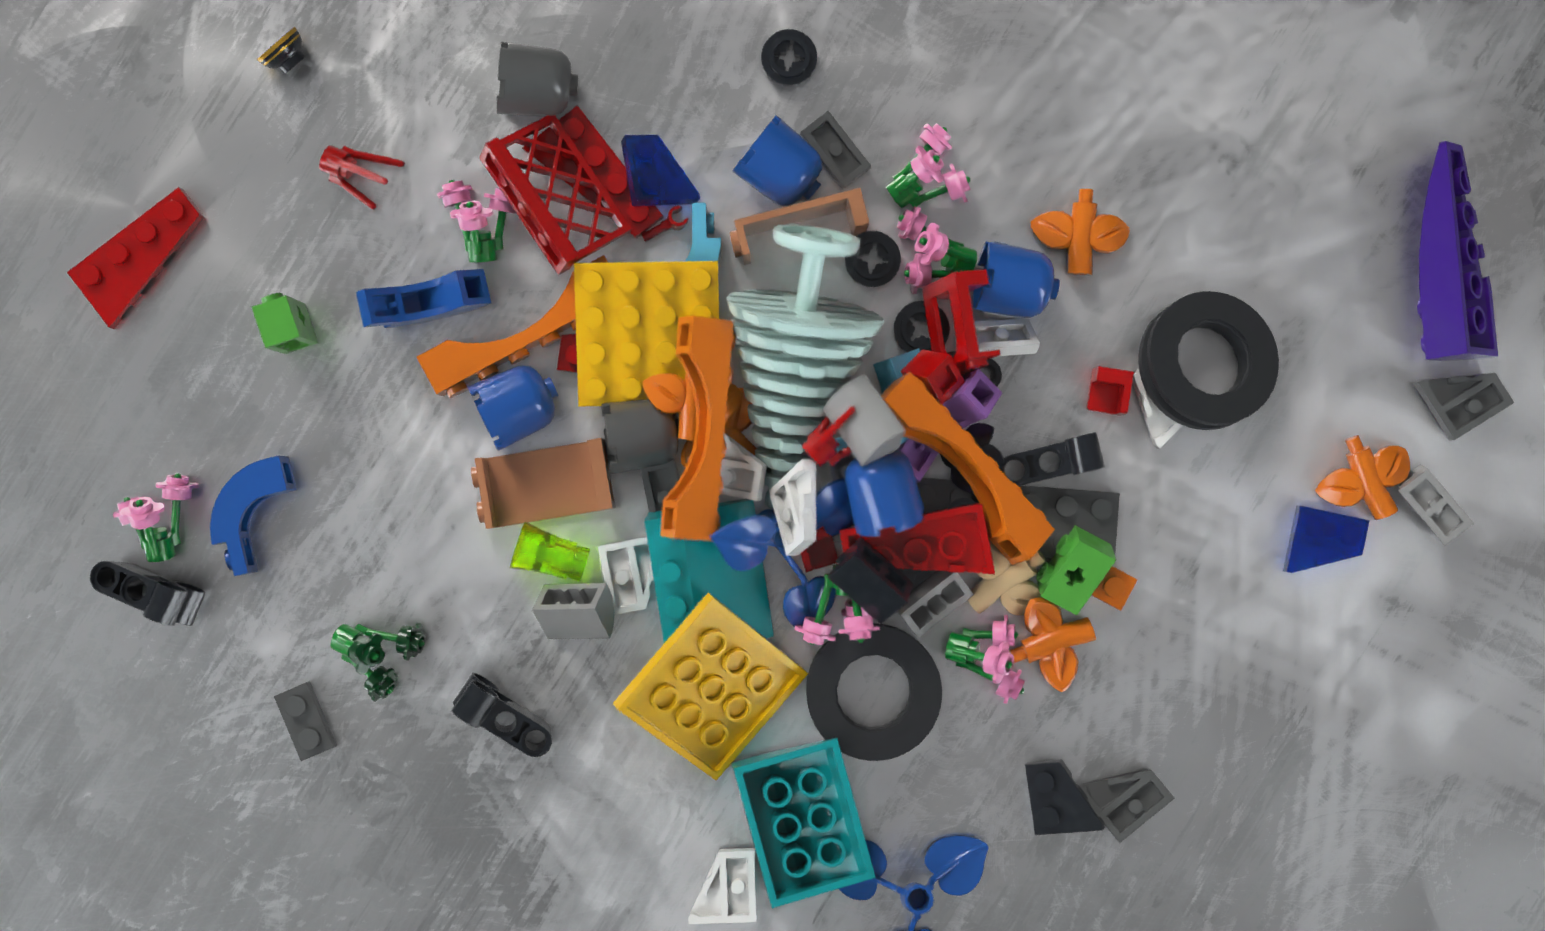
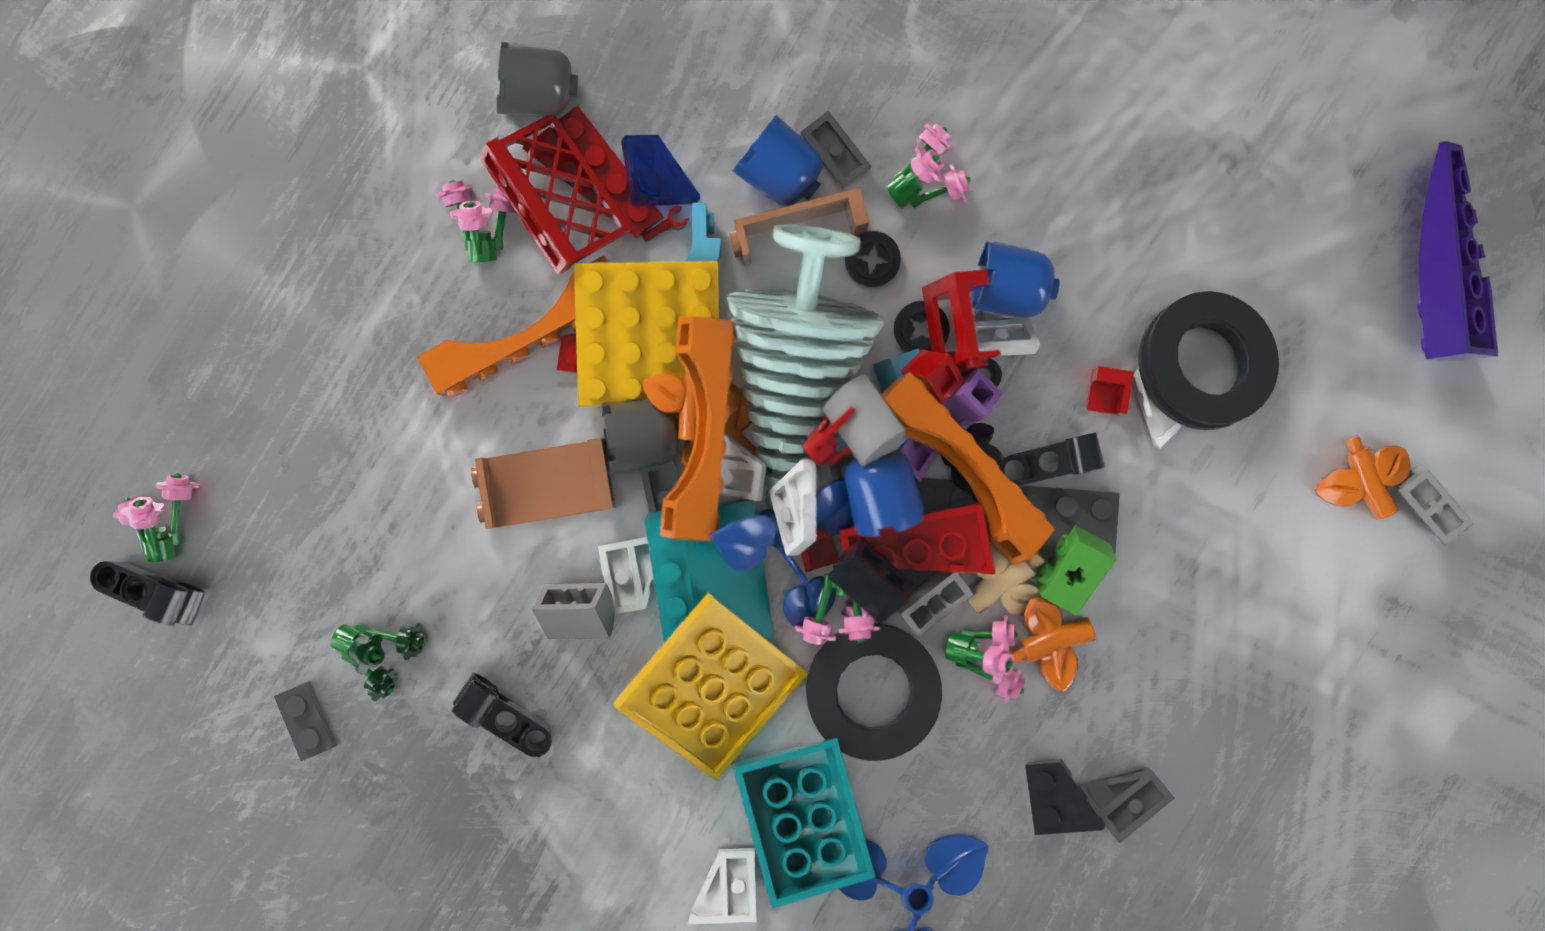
red wing [67,187,204,329] -> none
blue arch [210,455,296,576] -> none
bright green brick [252,293,318,354] -> none
black piece [257,26,306,74] -> none
red plant [319,145,405,209] -> none
blue arch [356,269,491,328] -> none
blue cylinder [468,365,559,451] -> none
clear neon green plant [510,521,590,581] -> none
black gear [761,29,817,86] -> none
bright pink plant [897,206,977,294] -> none
orange plant [1031,189,1130,275] -> none
orange plate [1091,566,1137,611] -> none
clear blue wing [1283,506,1370,573] -> none
dark grey wing [1413,373,1514,441] -> none

